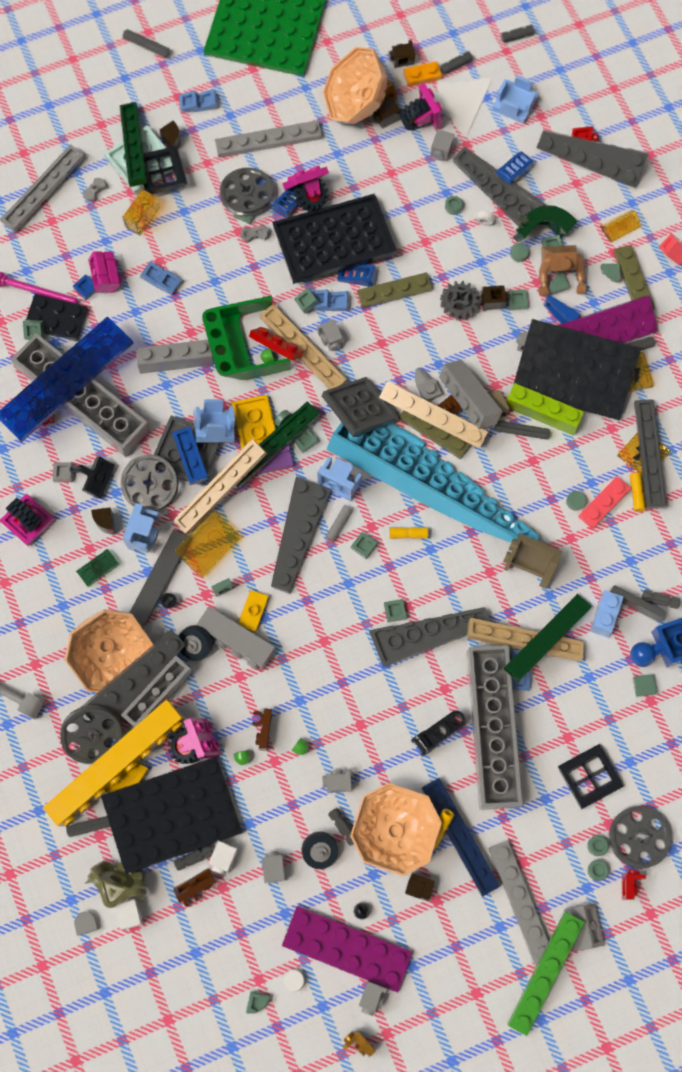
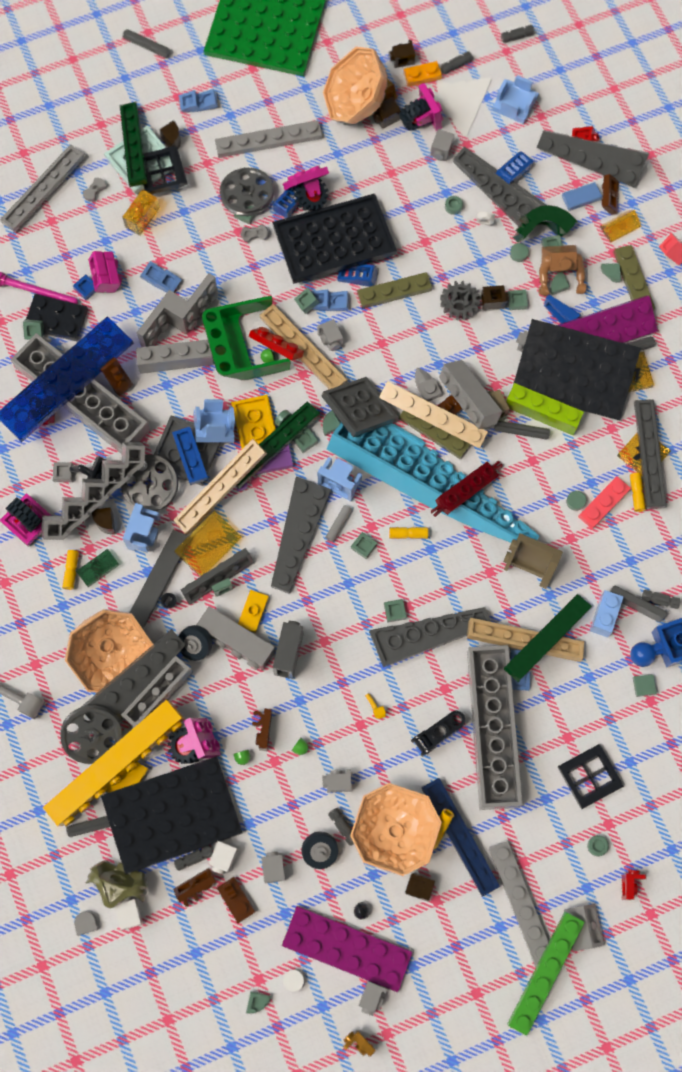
sand green tile [587,860,609,881] -> none
dark grey wedge [609,806,671,869] -> none
none -> light grey brick [41,442,145,540]
none -> yellow piece [62,550,79,590]
none -> reddish brown plate [99,357,133,396]
none -> light grey bracket [136,273,218,347]
none -> dark grey plate [180,548,254,605]
none -> reddish brown plate [217,877,256,924]
none -> dark grey brick [272,621,304,679]
none -> sand green tile [323,410,340,436]
none -> yellow hand [365,693,386,719]
none -> dark red plate [431,461,503,517]
none -> medium blue tile [562,182,602,211]
none -> reddish brown plate [601,174,619,215]

